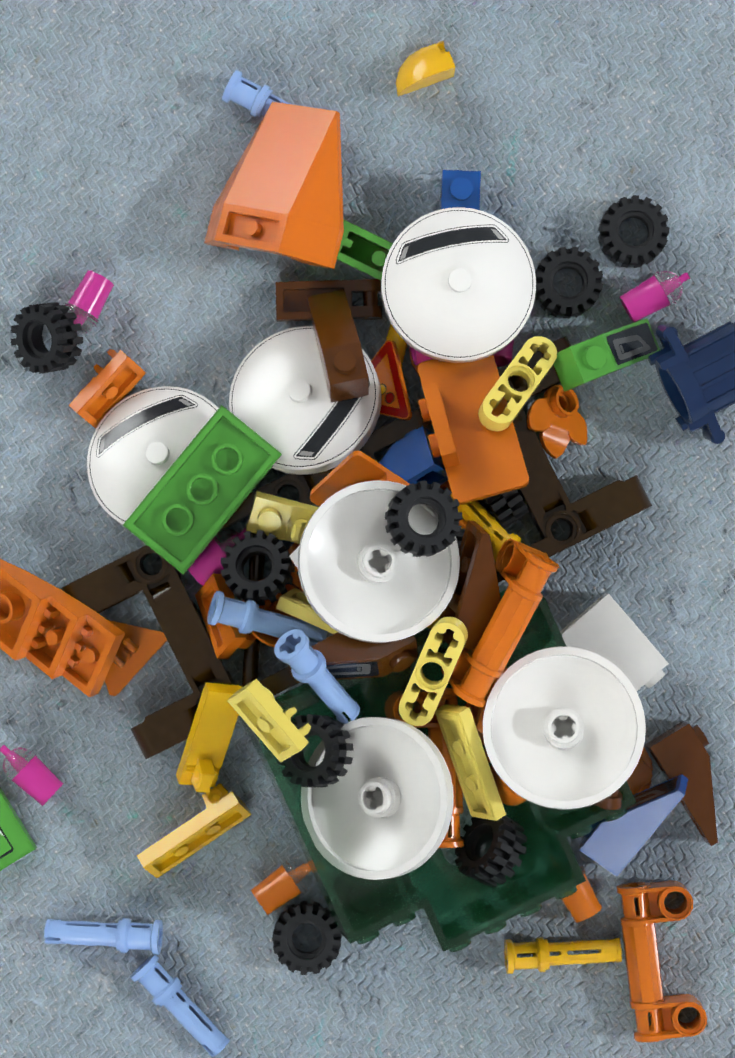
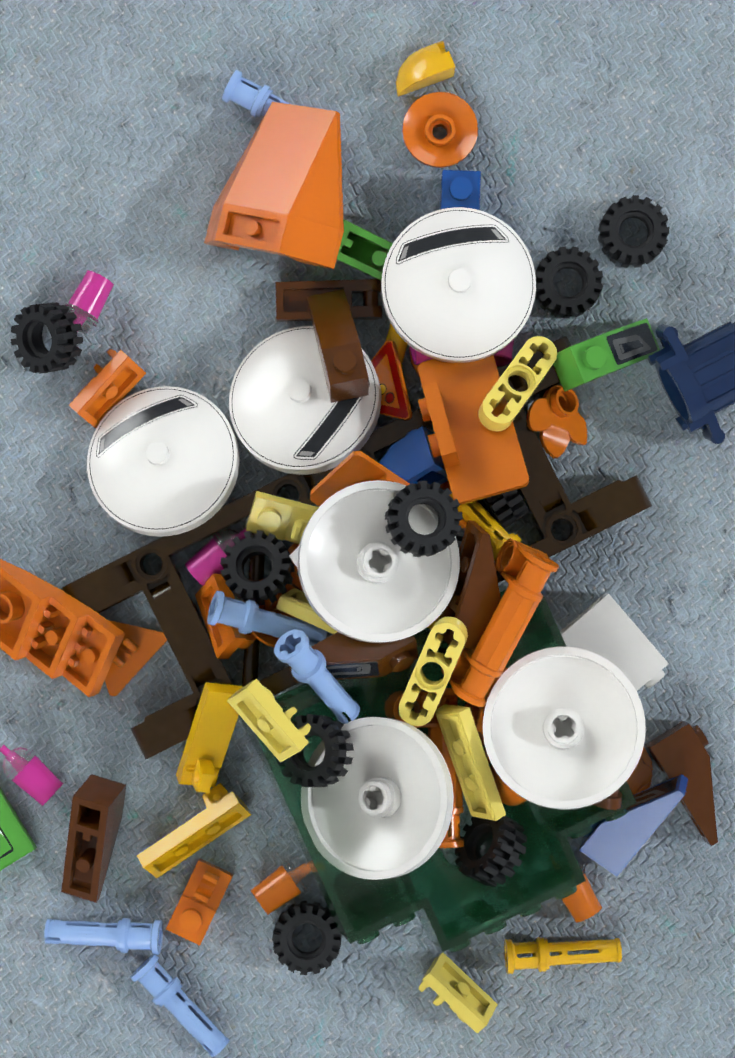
bright green tile [123,405,282,575] -> none
orange piece [617,880,707,1043] -> none
dark pink piece [619,271,690,323] -> none
none -> reddish brown slope [61,774,126,903]
none -> orange plate [166,858,234,946]
none -> orange dish [402,92,478,168]
none -> light yellow plate [418,952,498,1033]

